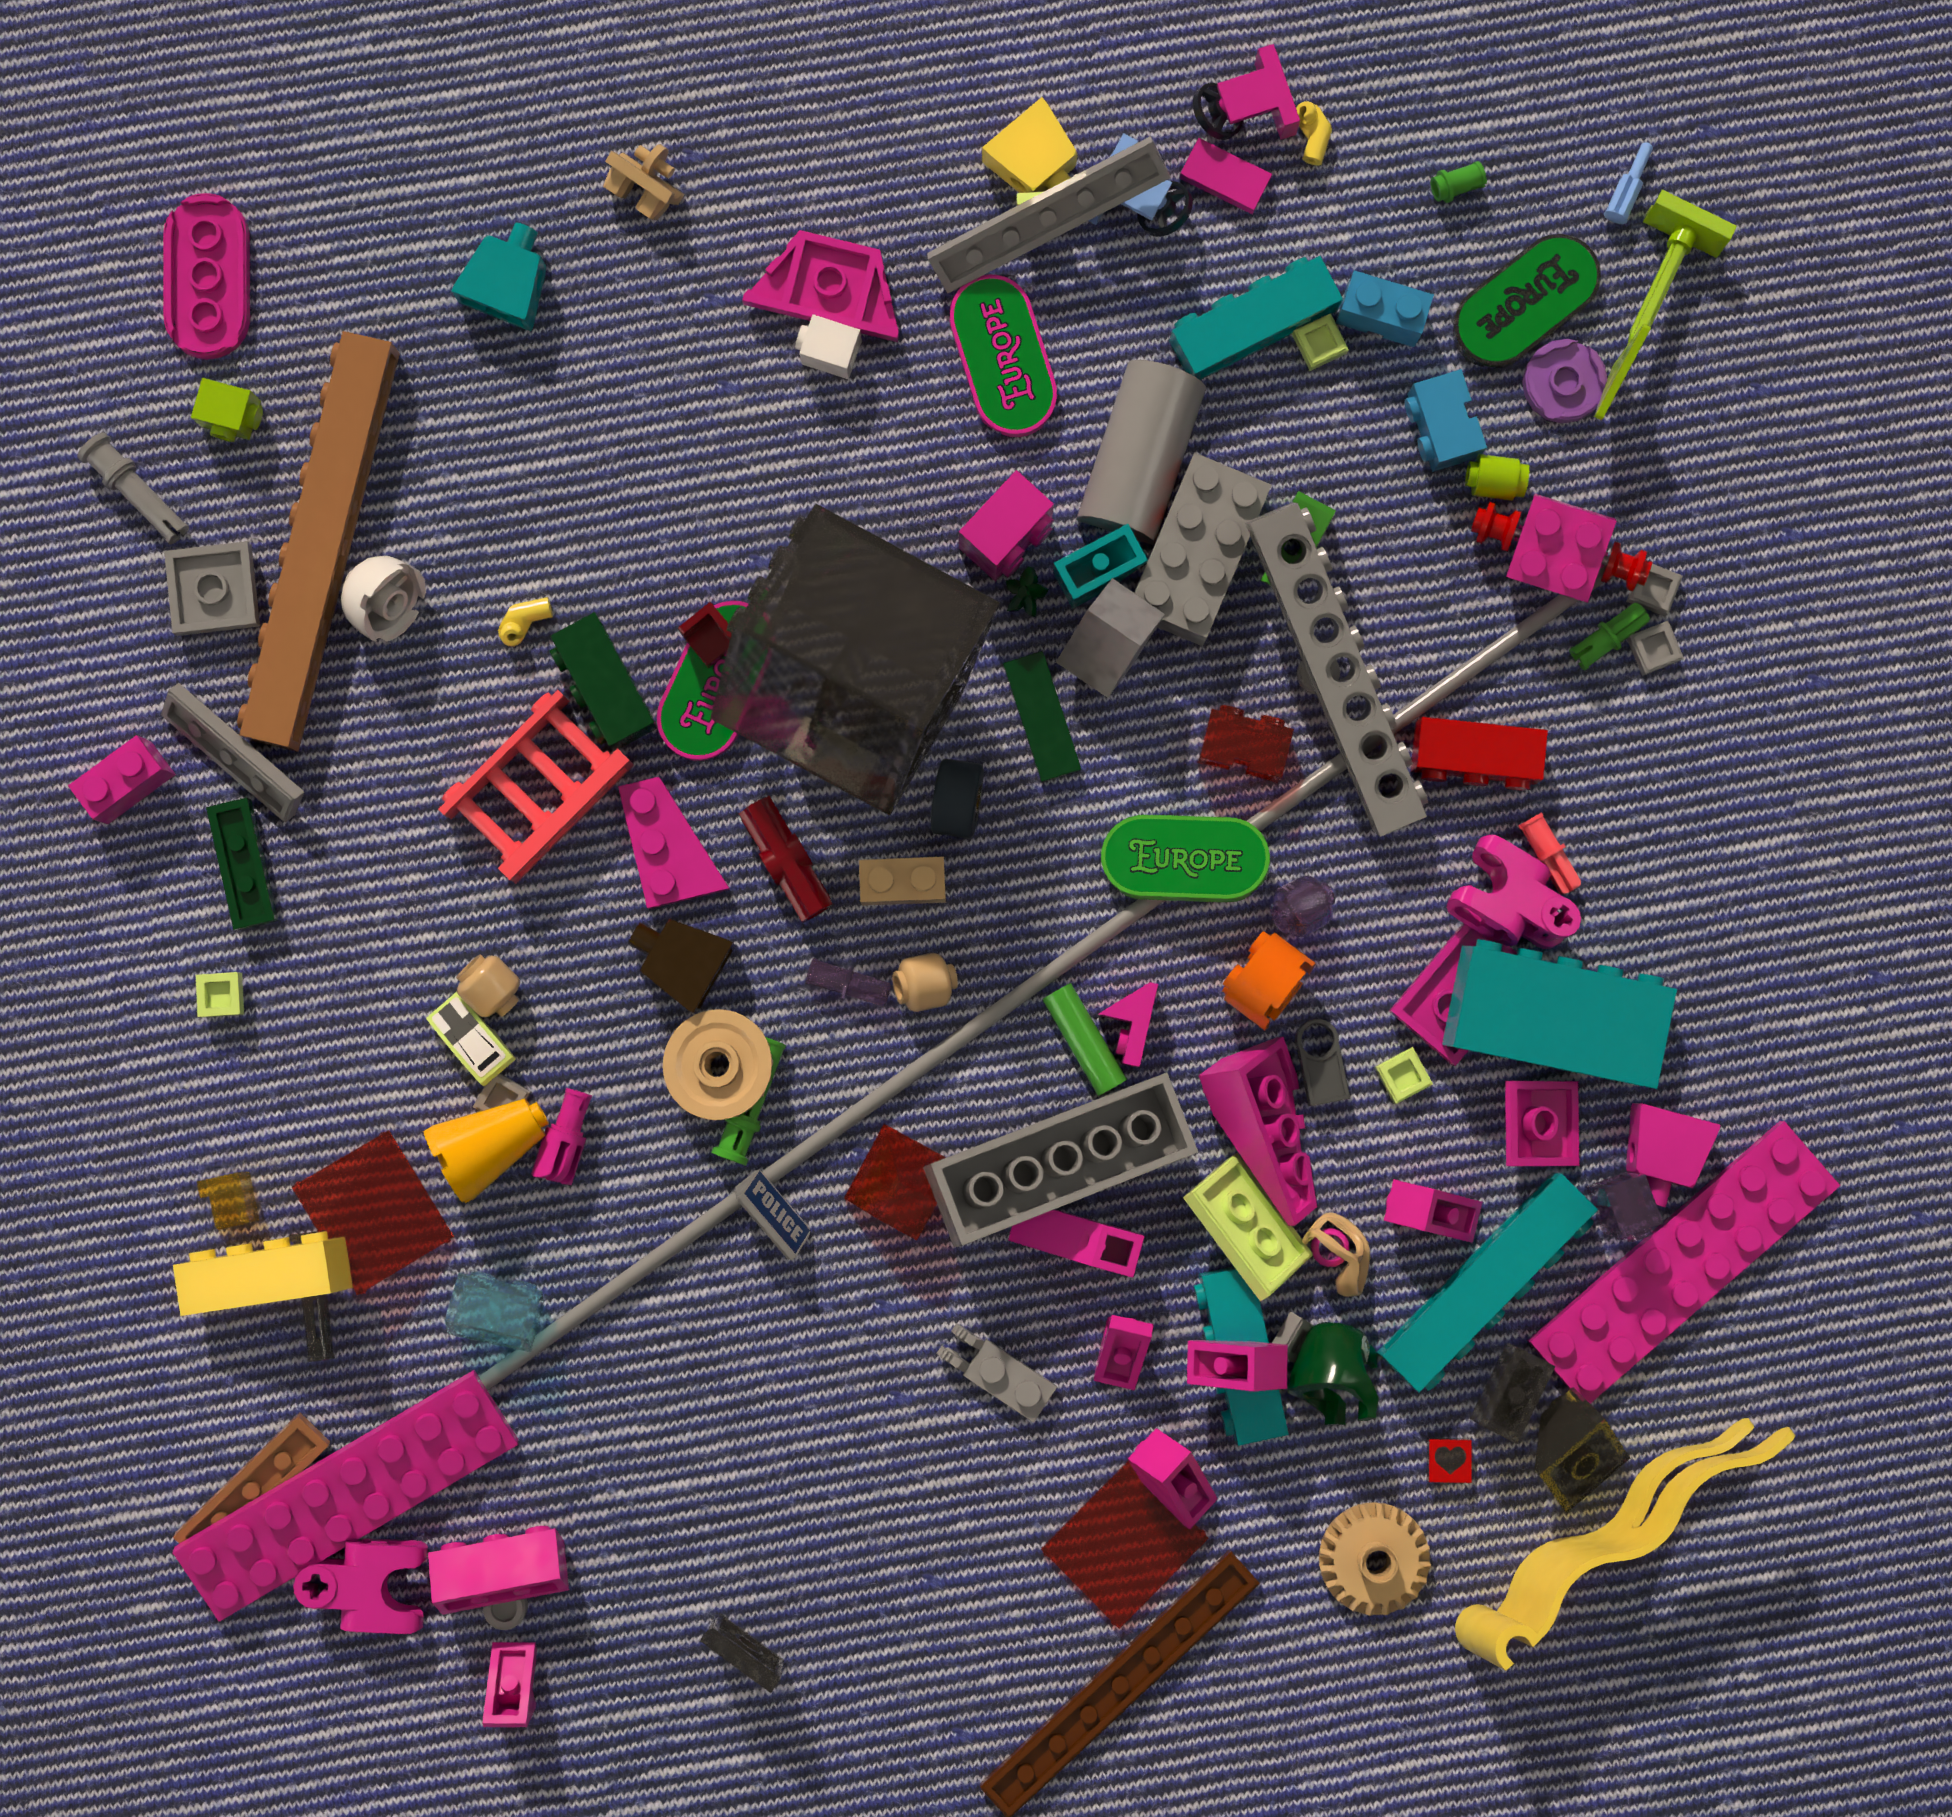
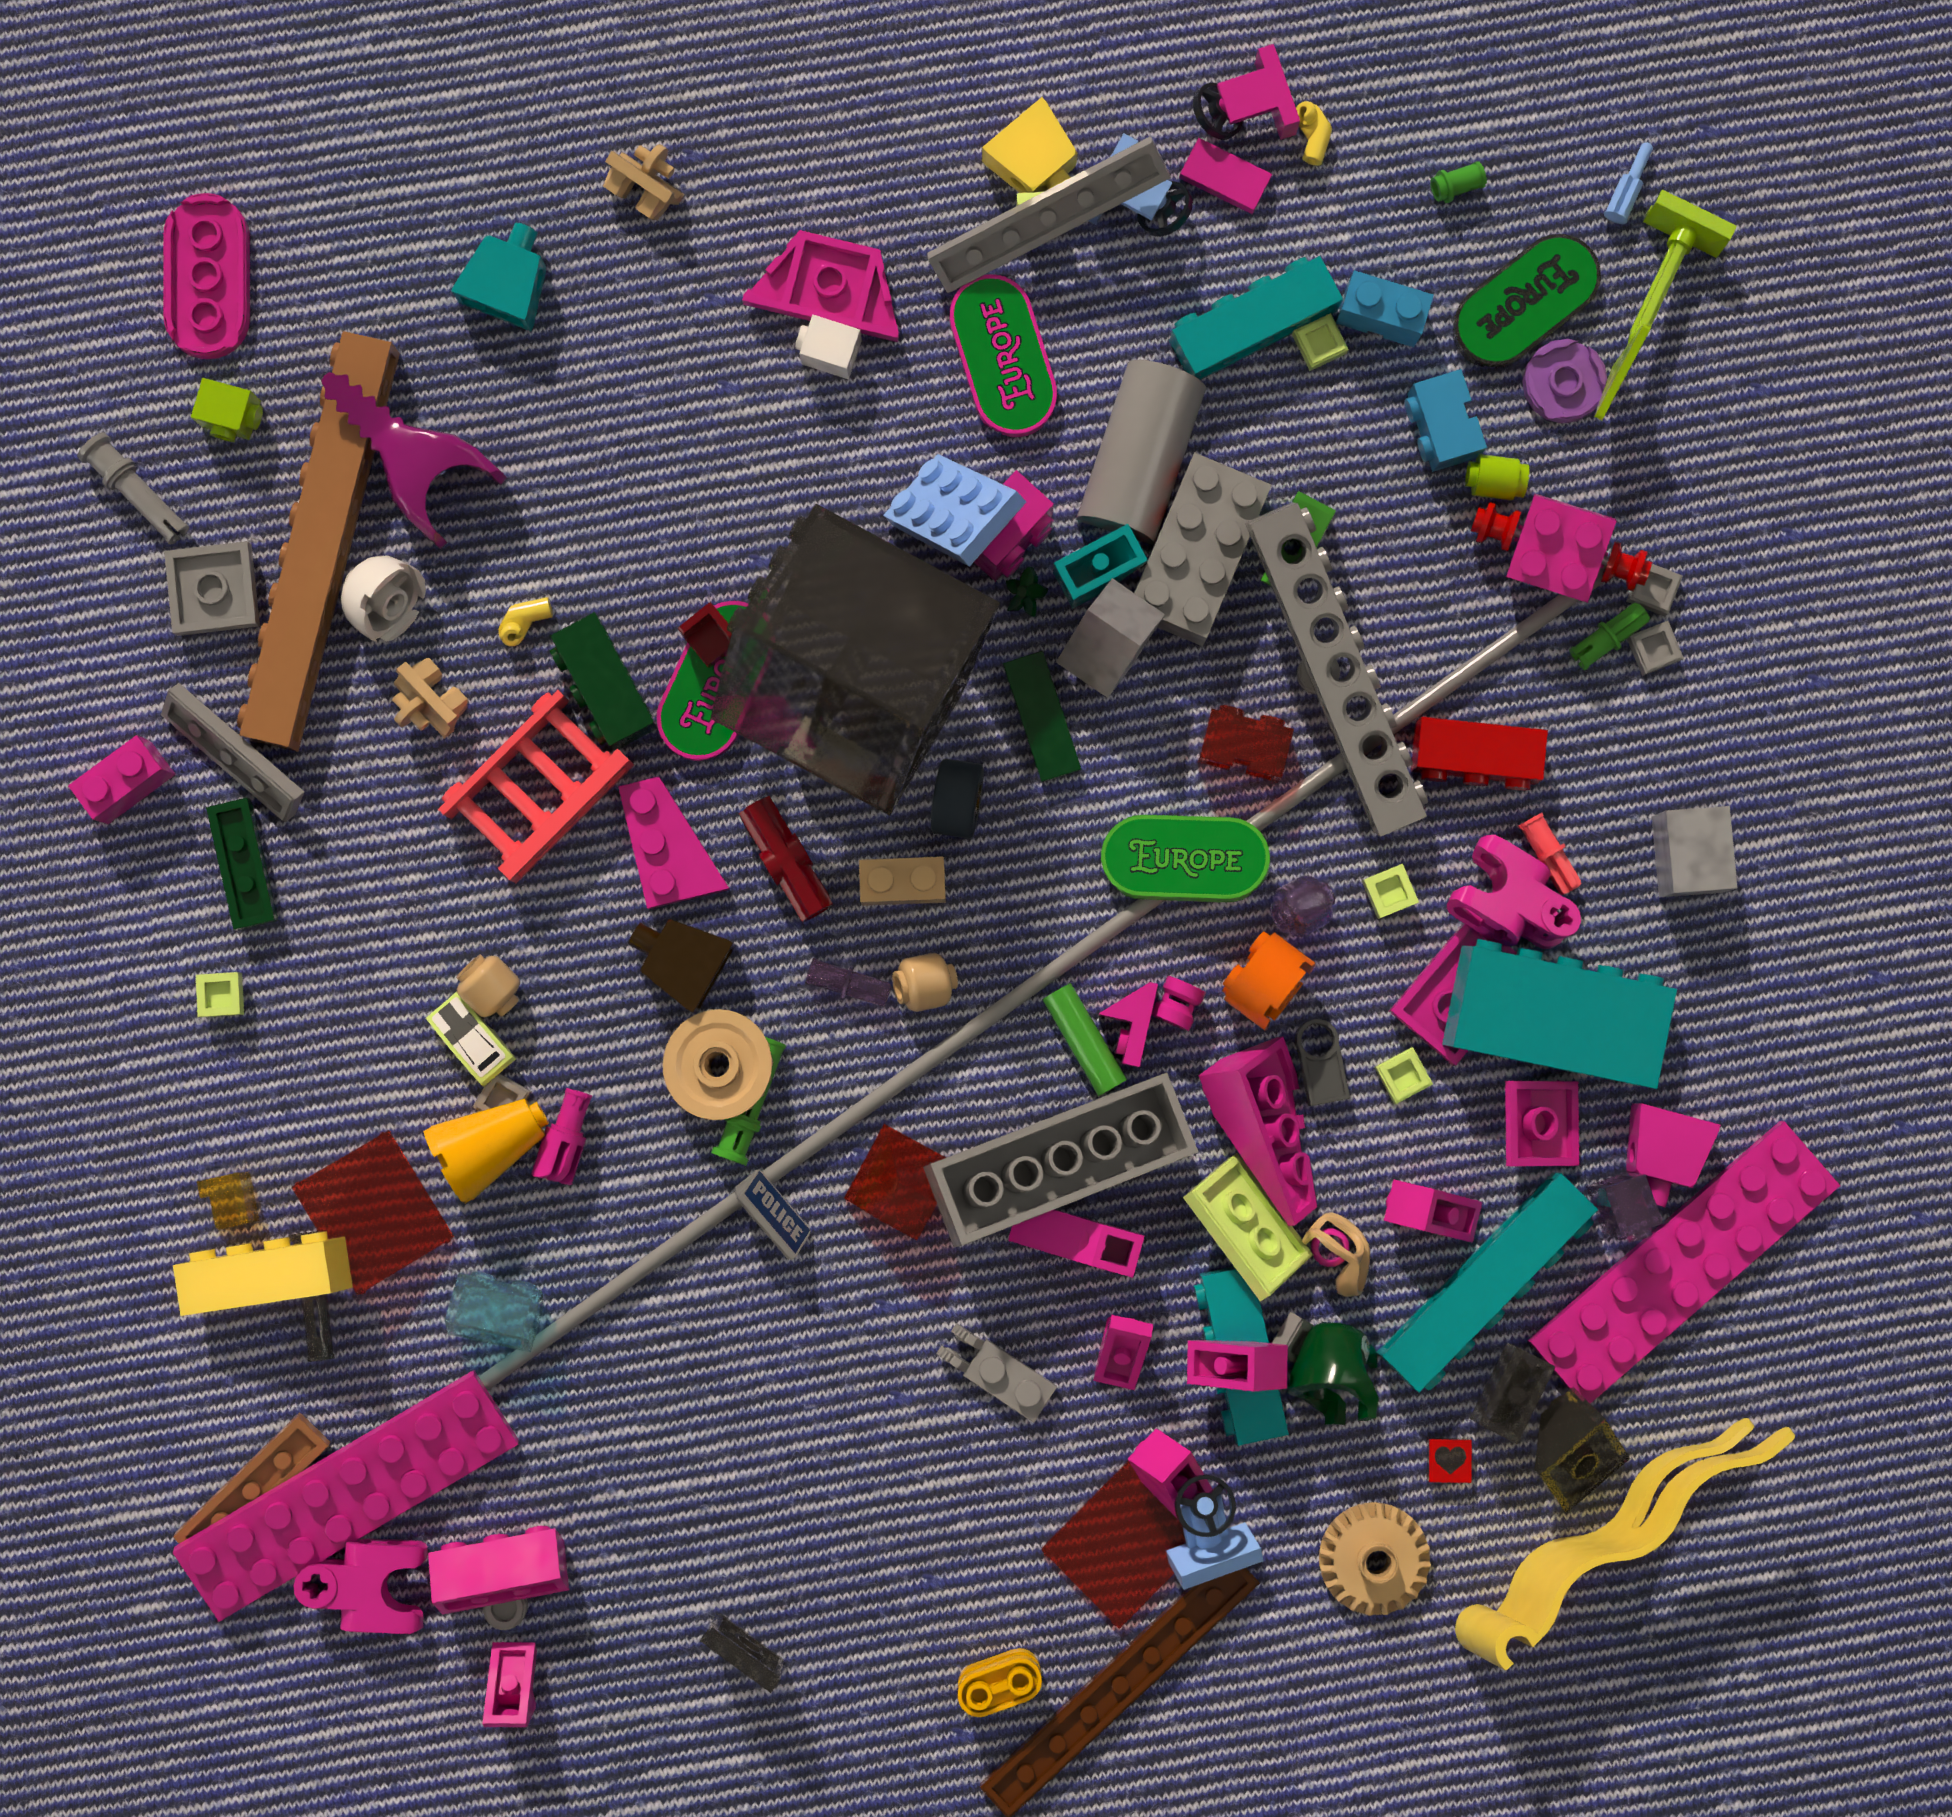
none -> magenta animal [321,372,507,549]
none -> tan hips [392,658,469,739]
none -> light blue plate [883,454,1026,567]
none -> yellow brick [958,1648,1042,1717]
none -> dark pink wheel [1151,976,1206,1031]
none -> light blue piece [1166,1475,1263,1590]
none -> yellowish green plate [1362,863,1419,919]
none -> flat silver piece [1652,806,1737,898]

